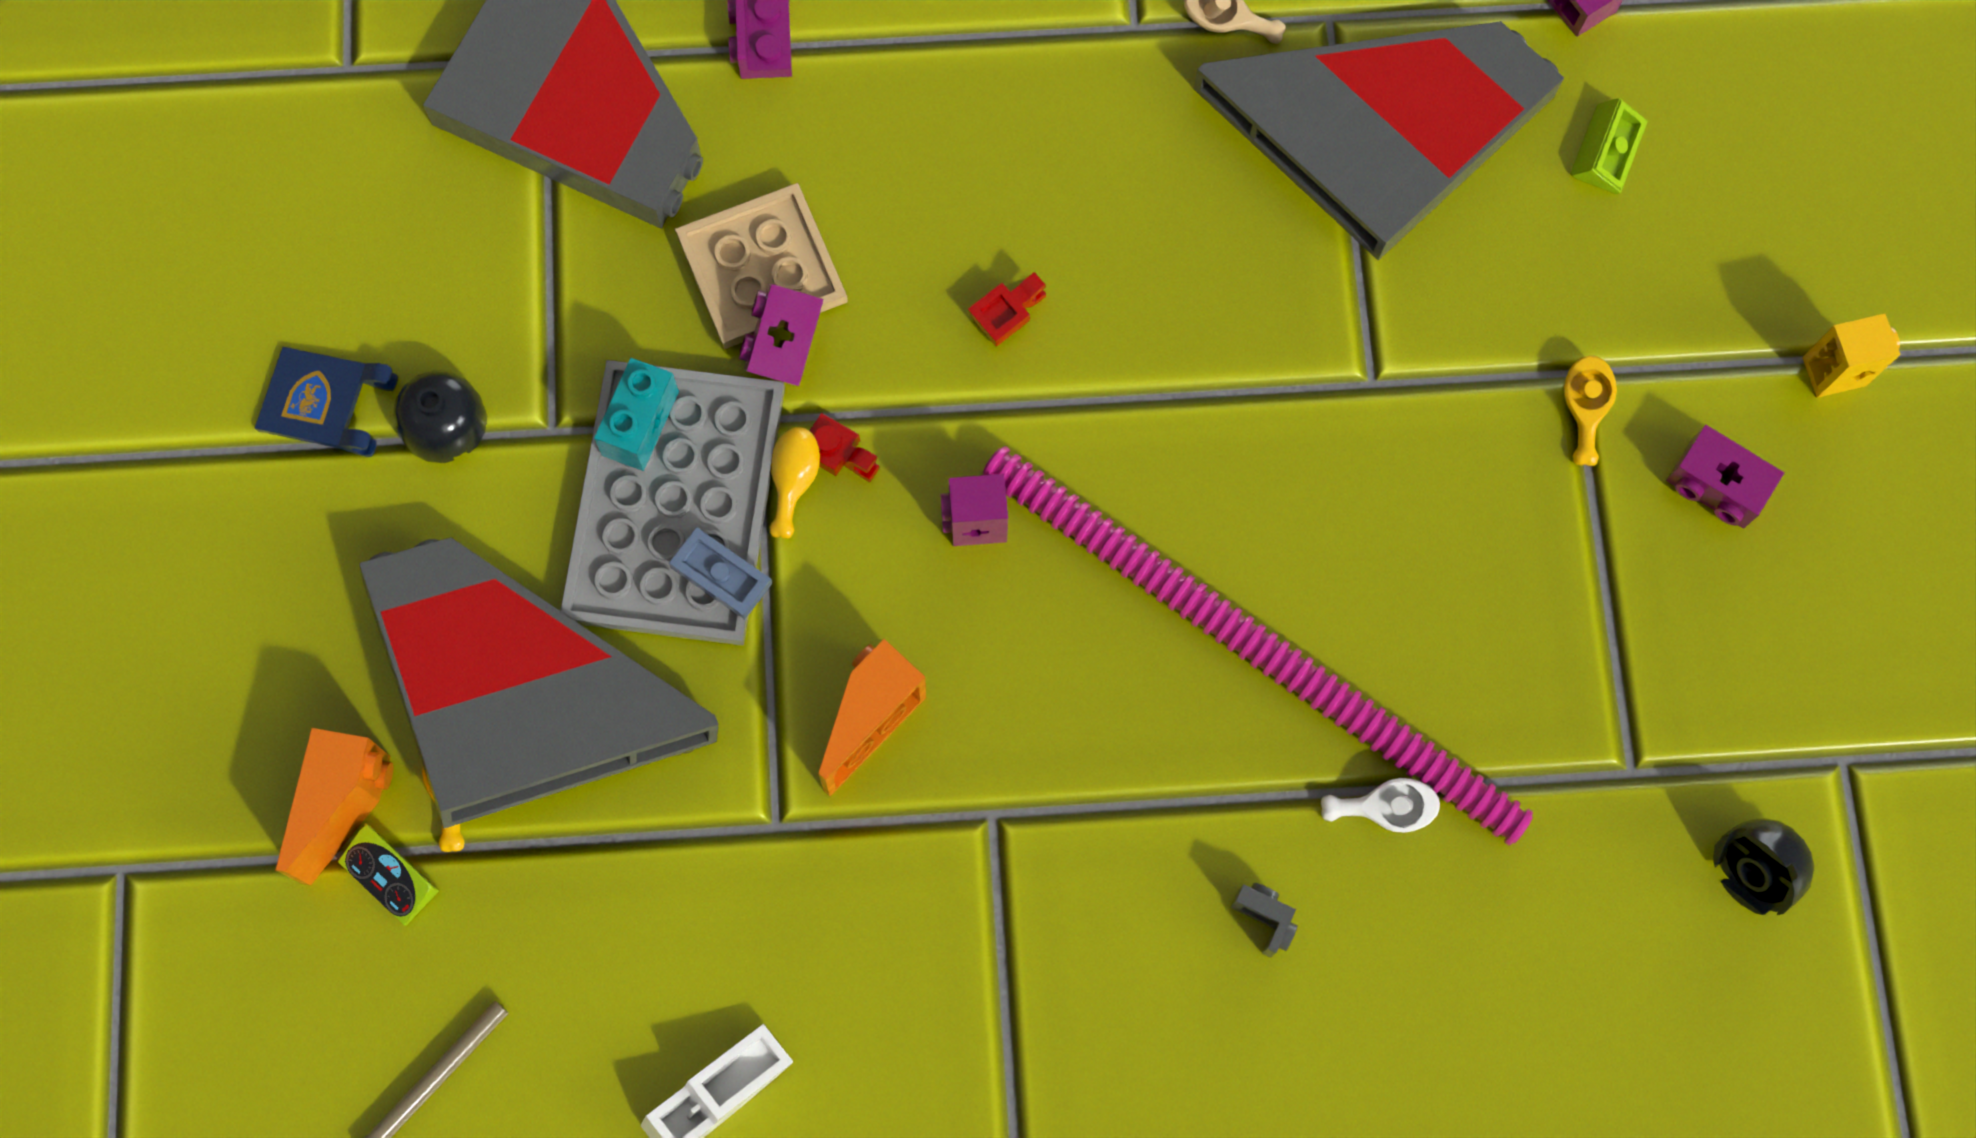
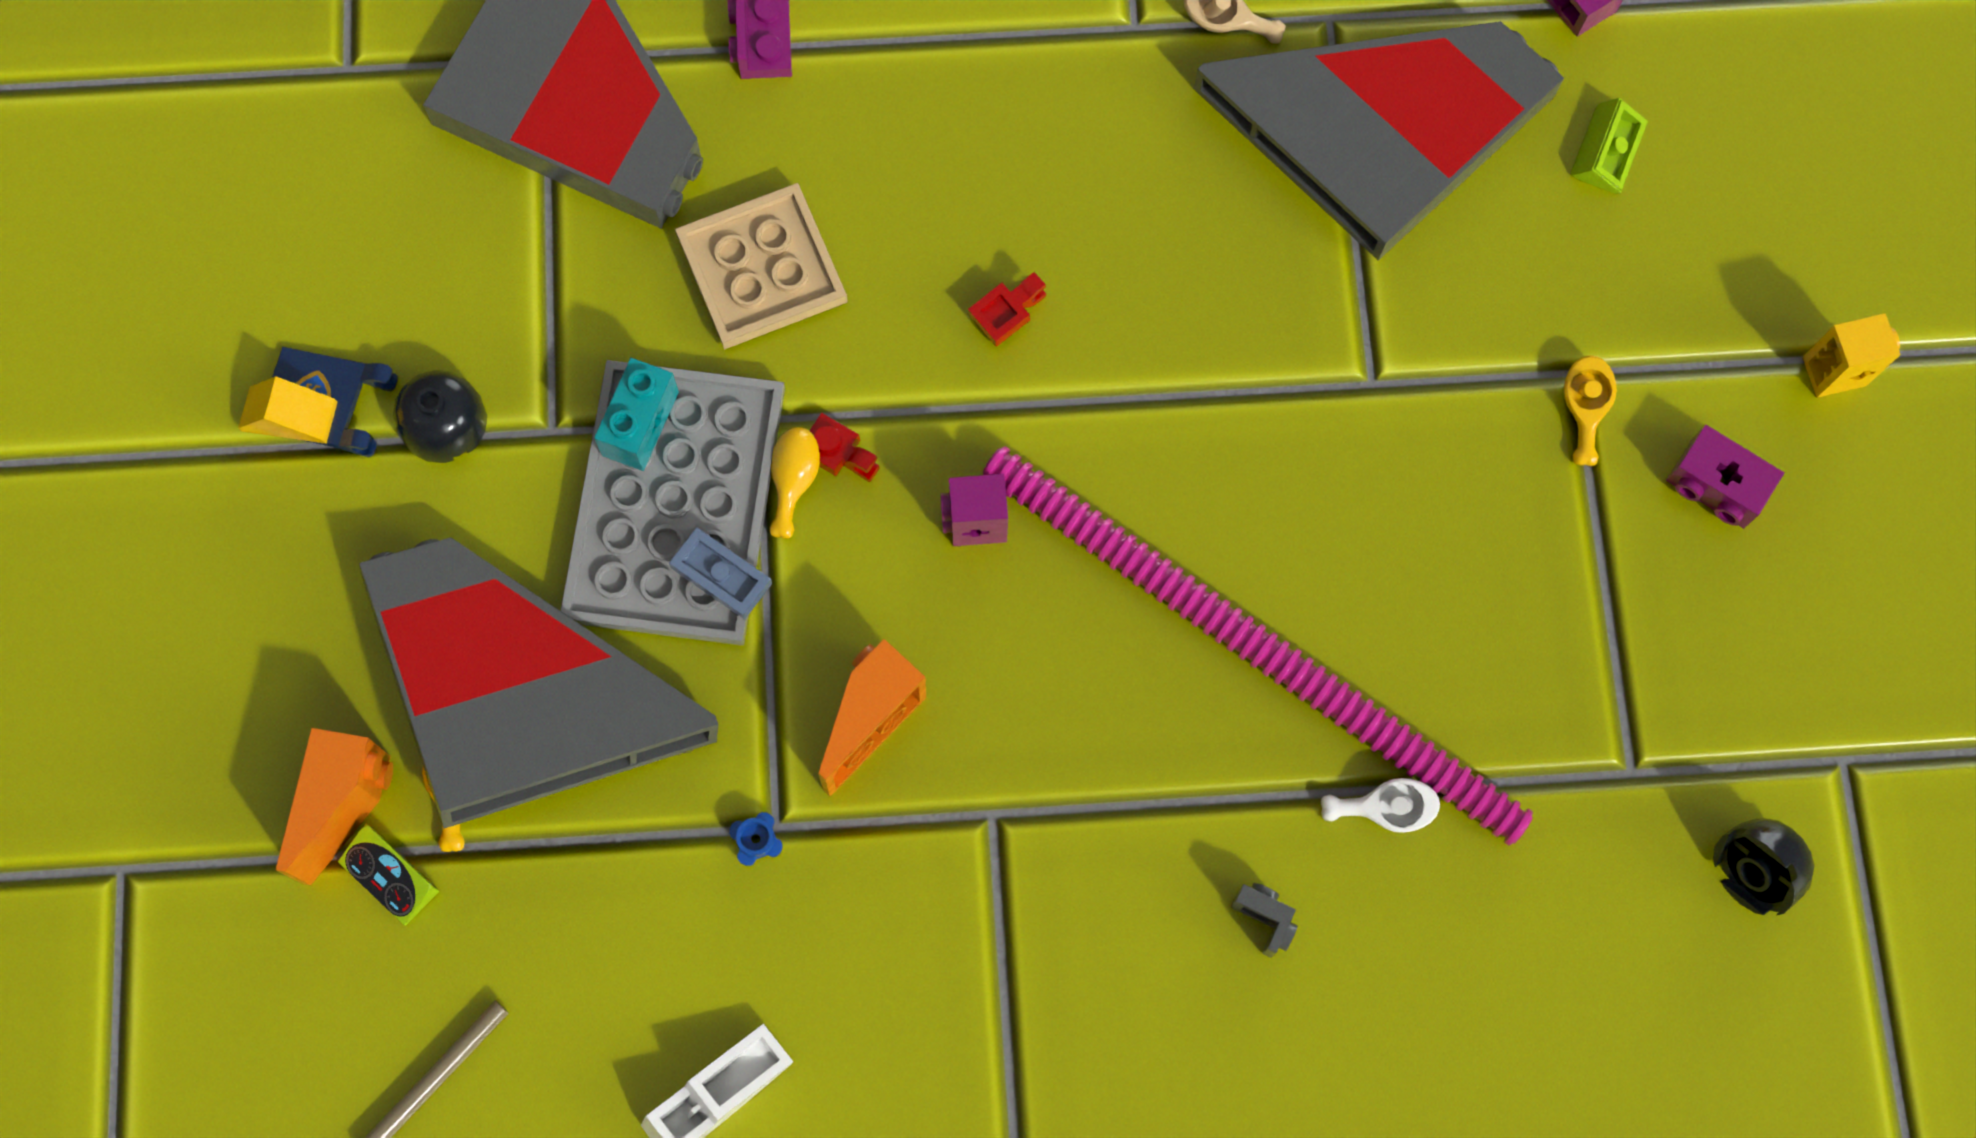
magenta brick [739,283,824,386] -> none
none -> yellow slope [238,376,338,444]
none -> blue plate [729,812,783,866]

